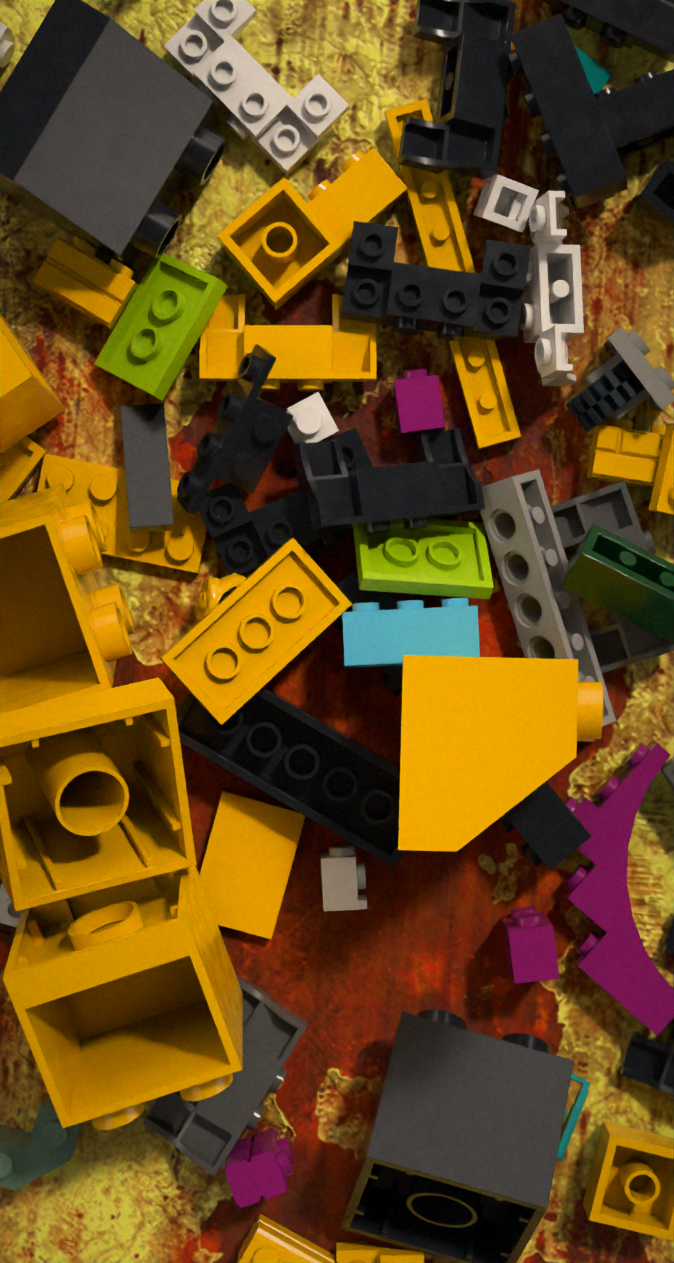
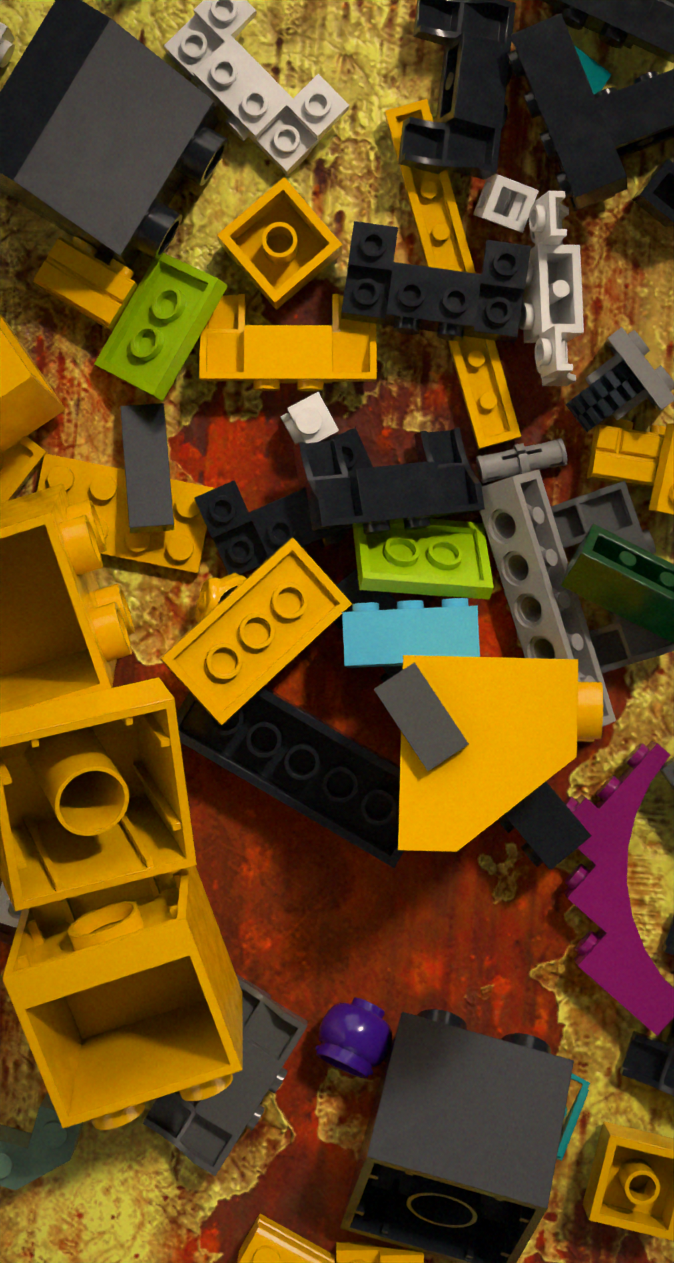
black bracket [177,344,293,515] -> none
yellow tile [199,790,306,940] -> none
magenta brick [224,1127,295,1208] -> none
yellow brick [308,147,408,251] -> none
white brick [321,845,367,912] -> none
magenta brick [393,369,445,437] -> none
magenta brick [501,906,559,984] -> none
none -> dark purple piece [315,997,392,1079]
none -> dark grey tile [374,662,469,771]
none -> light grey pin [476,438,567,484]

